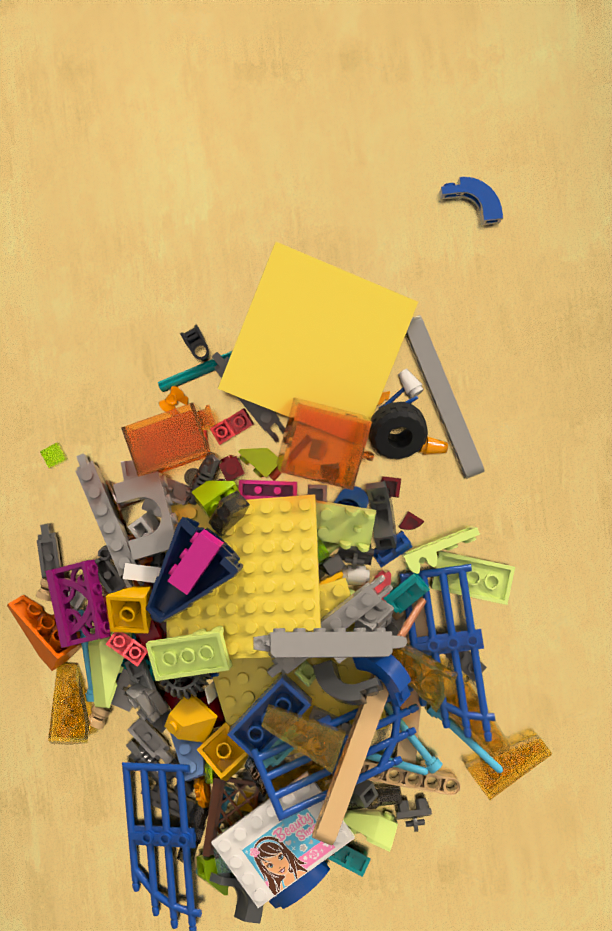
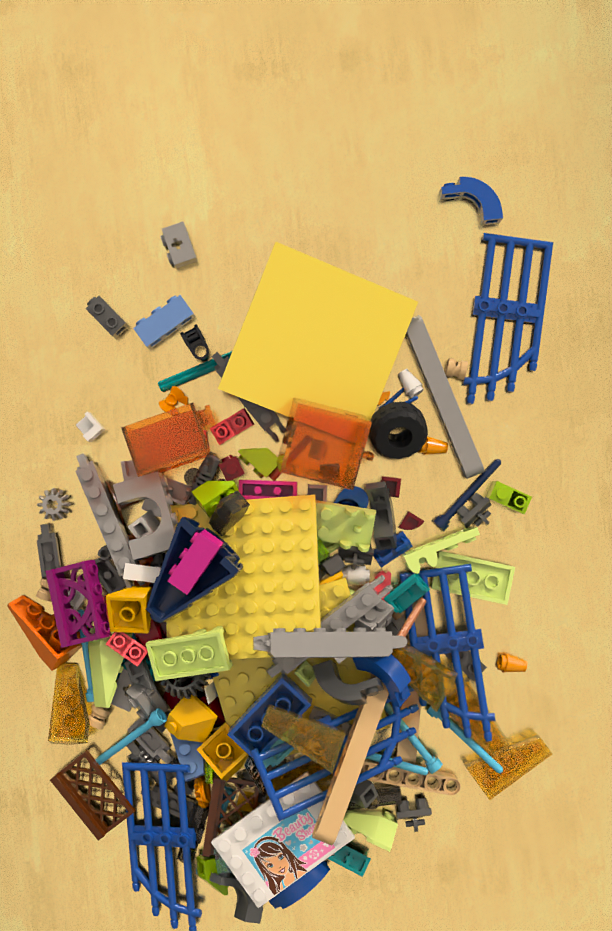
clear neon green tile [40,442,67,468] -> none
none -> light grey gear [37,488,71,521]
none -> reddish brown fence [50,750,136,841]
none -> white panel [76,412,105,442]
none -> dark grey brick [85,296,129,338]
none -> medium azure piece [96,708,167,765]
none -> medium blue brick [133,295,195,349]
none -> light grey brick [160,221,197,269]
none -> dark blue piece [433,459,501,532]
none -> tan wheel [445,358,468,380]
none -> dark grey hips [457,493,492,528]
none -> blue piece [463,233,554,404]
none -> lime slope [486,481,532,514]
none -> light orange cone [497,653,527,673]

